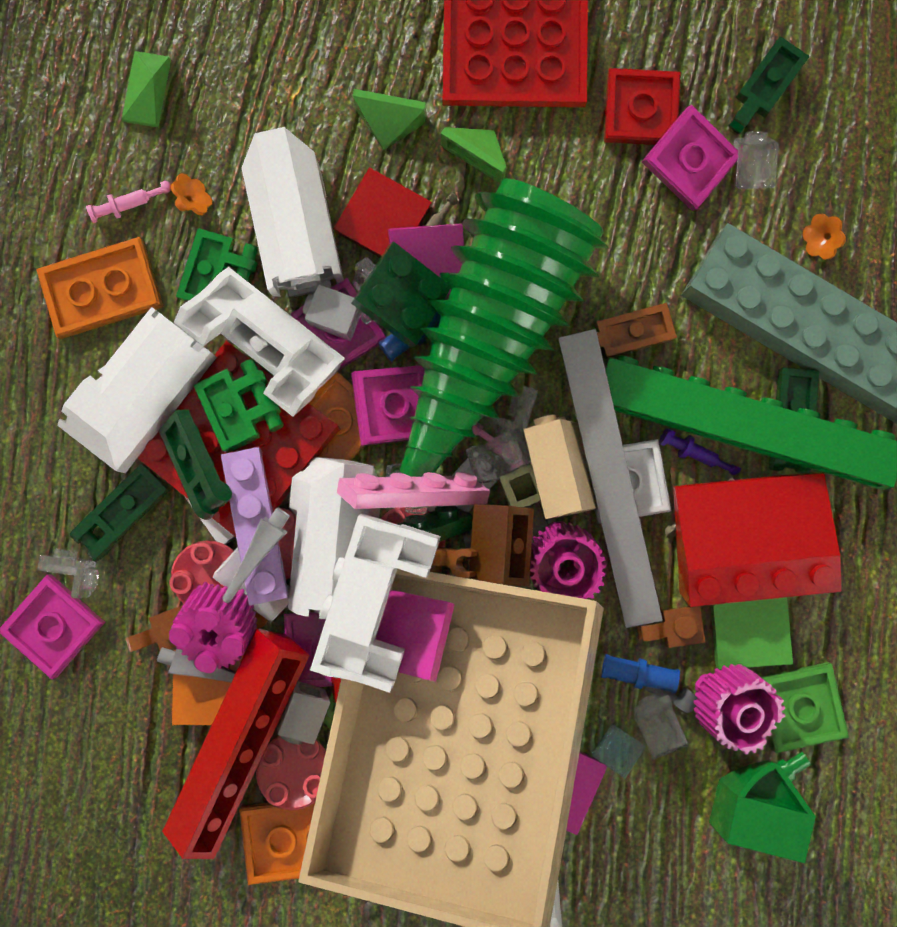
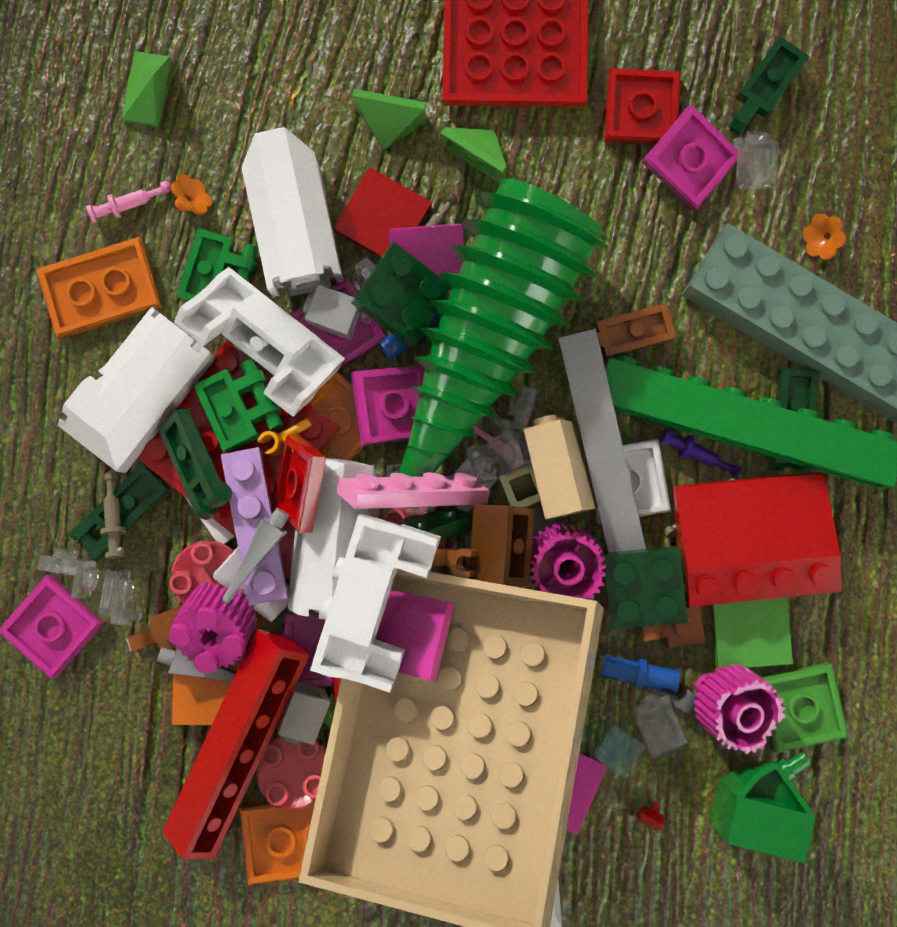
none -> clear bracket [98,569,146,626]
none -> dark tan piece [100,470,126,559]
none -> light orange hand [258,418,312,456]
none -> red tile [274,434,326,533]
none -> dark green plate [603,546,688,629]
none -> red rock [635,801,665,830]

